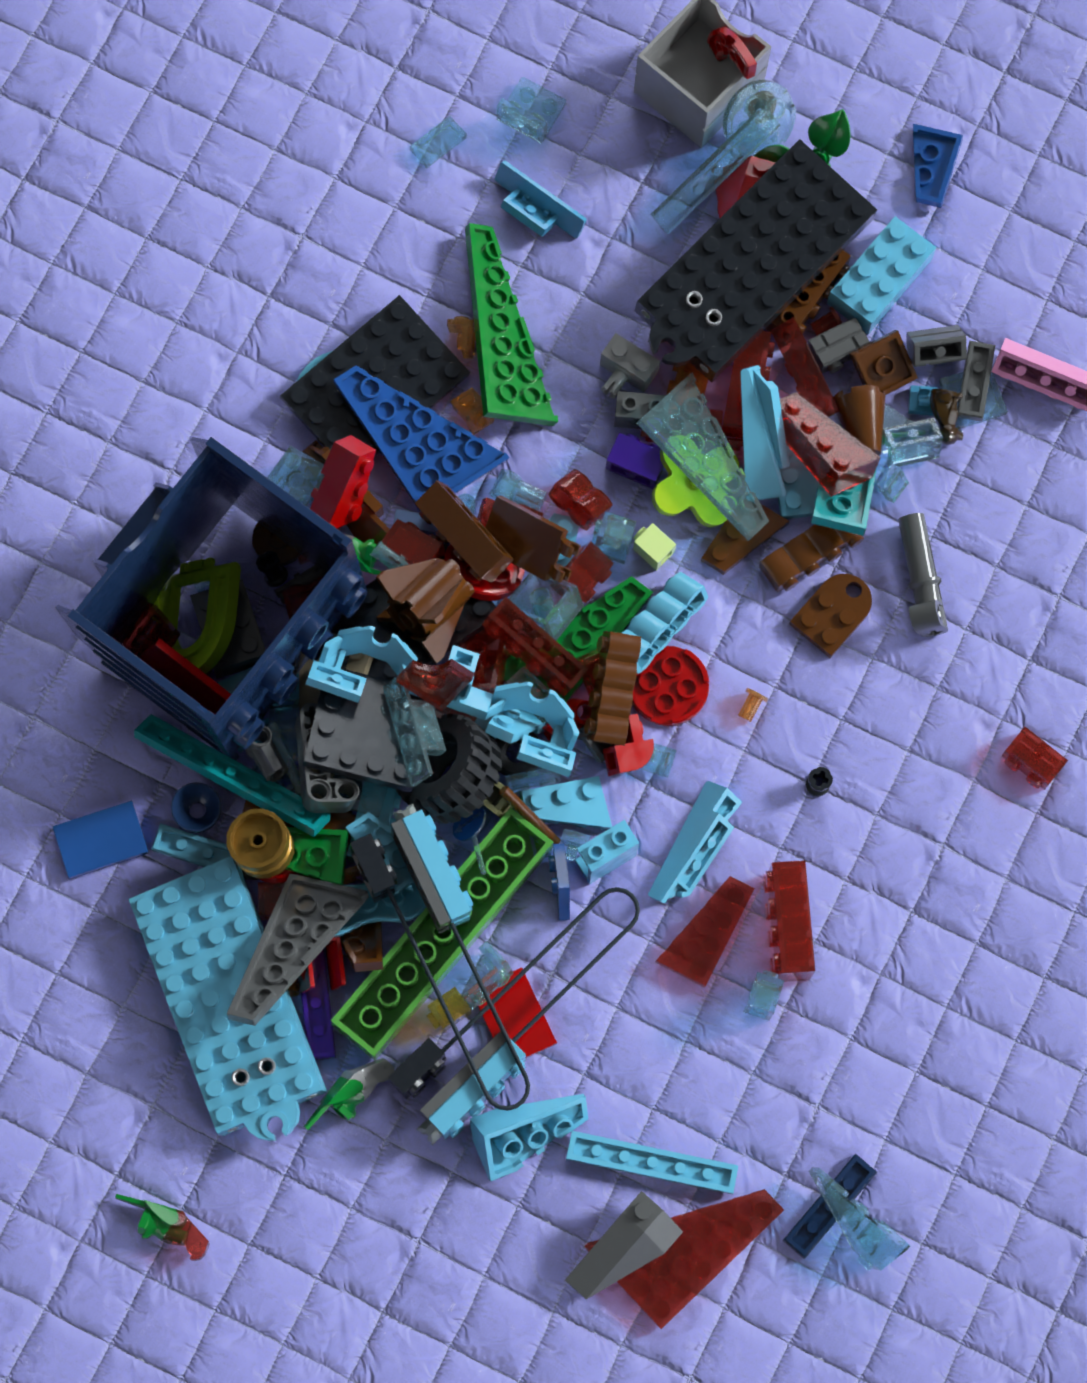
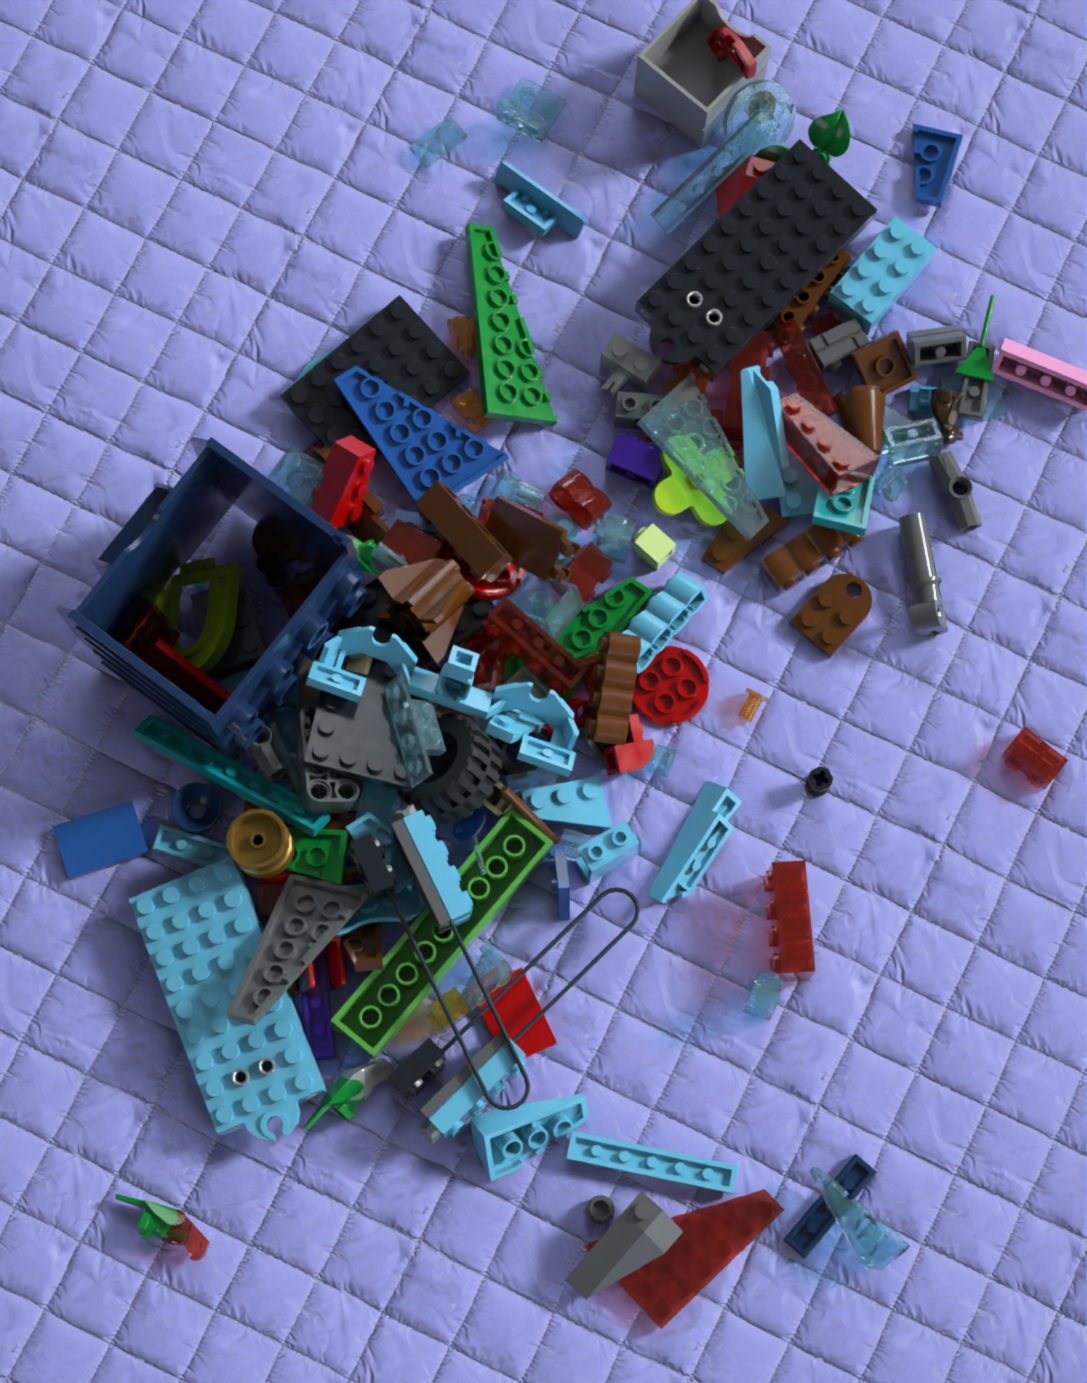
clear red tile [396,659,474,711] -> none
clear red wing [655,876,755,988] -> none
none -> dark grey plate [586,1195,615,1224]
none -> dark grey piece [929,451,982,533]
none -> green piece [955,295,995,382]

